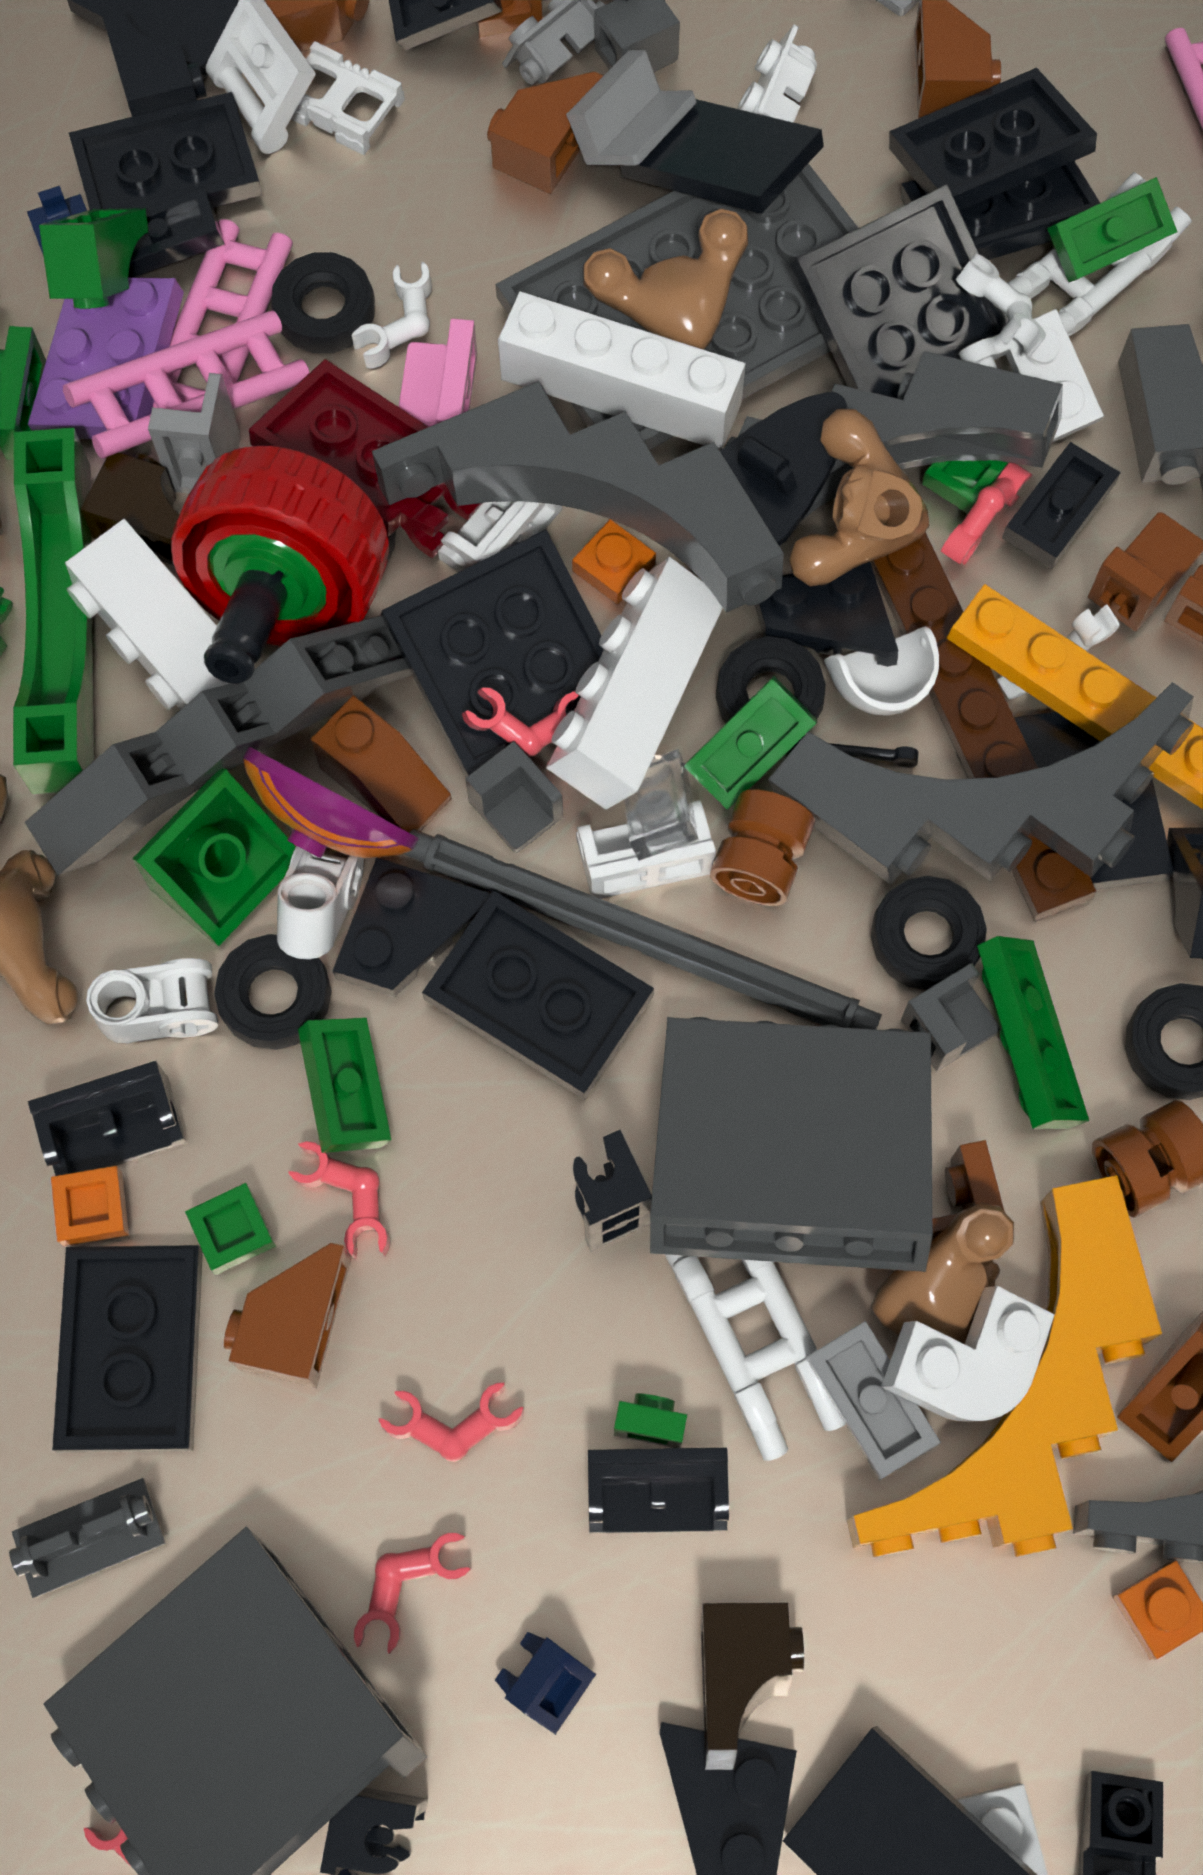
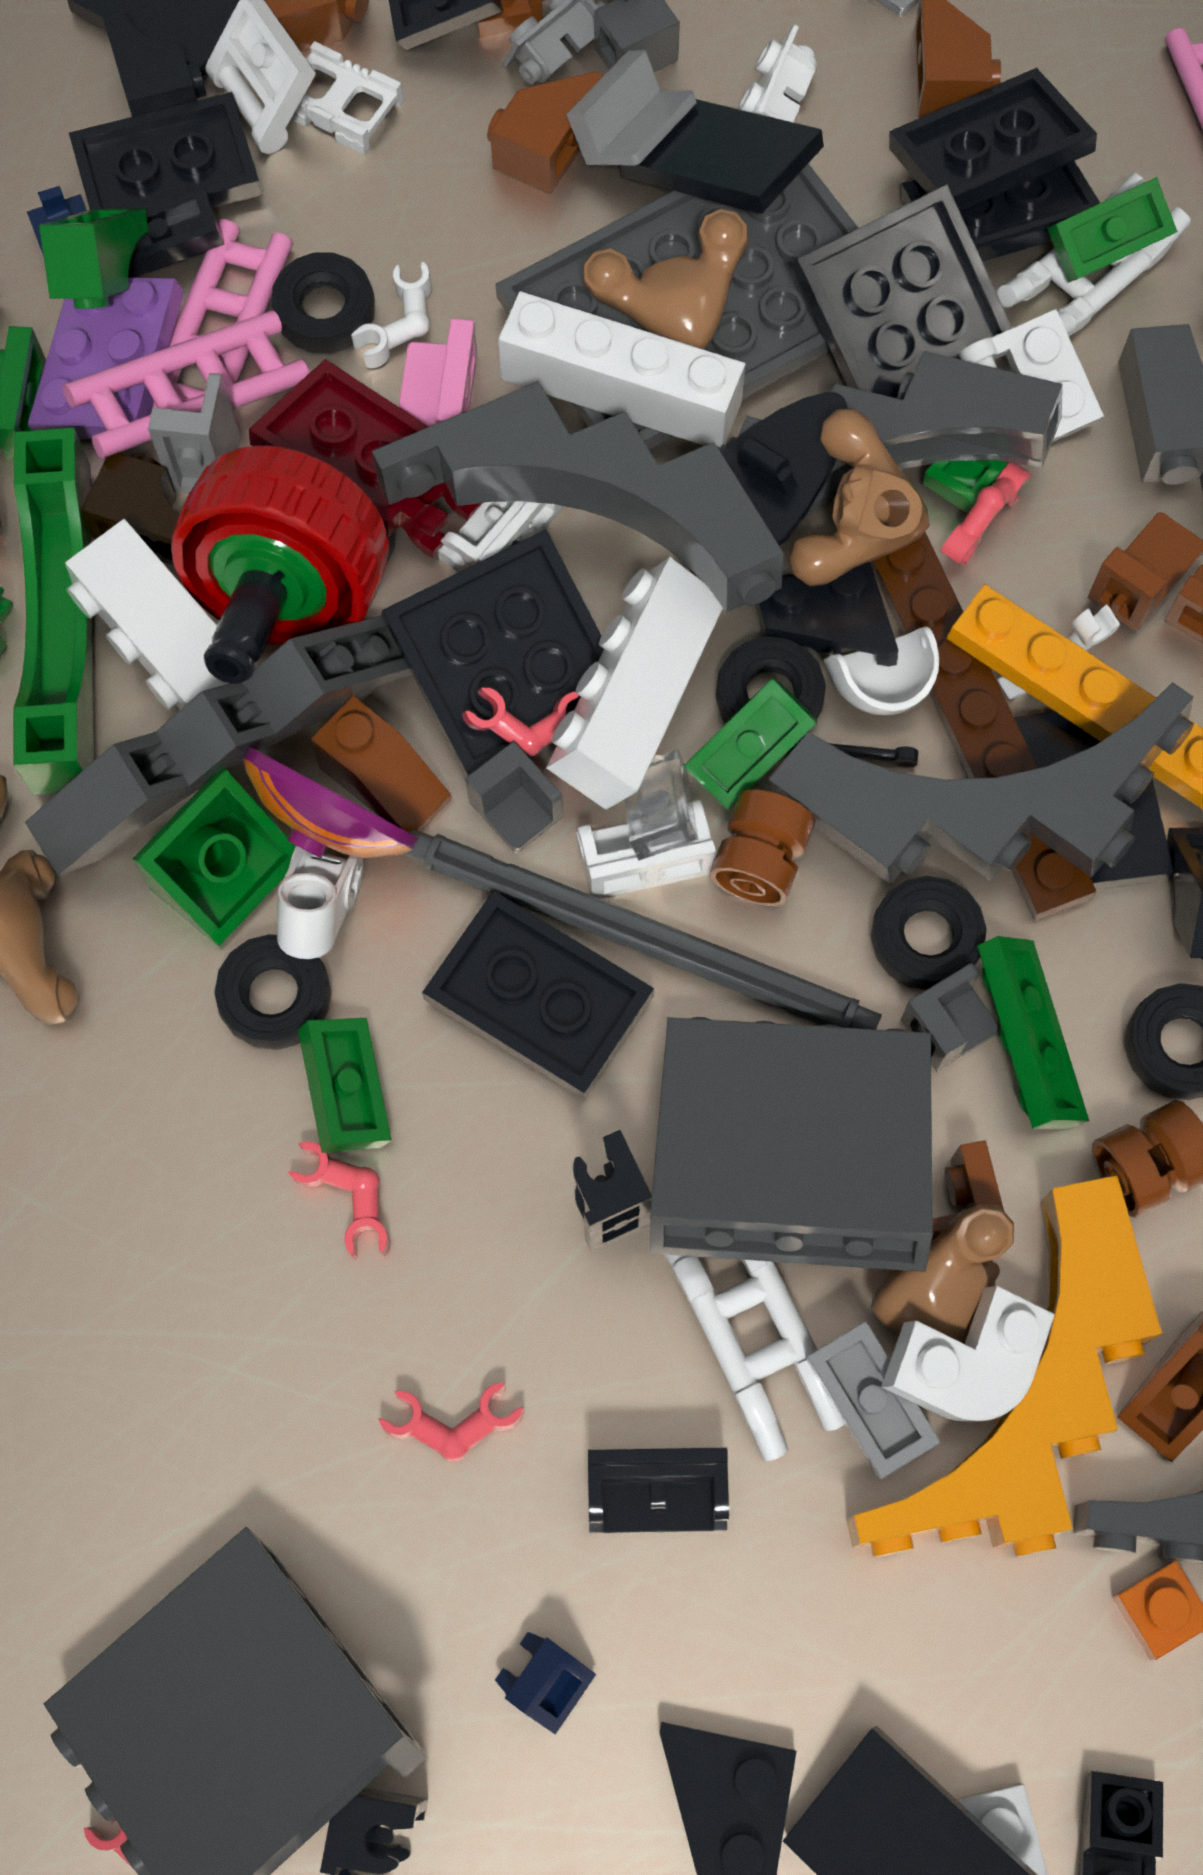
dark grey hinge [9,1478,166,1598] -> none
black hinge [28,1061,187,1176] -> none
orange plate [51,1166,129,1247] -> none
black tile [52,1245,203,1453] -> none
white piece [86,958,218,1044] -> none
green plate [185,1183,276,1276] -> none
dark orange slope [224,1243,351,1388] -> none
black wing [333,858,491,998] -> none
coral arm [354,1533,471,1654] -> none
orange plate [572,519,656,605] -> none
green plate [614,1393,687,1448] -> none
dark brown arch [700,1603,804,1770] -> none
white arm [956,253,1046,358] -> none
black plate [1002,442,1121,569] -> none

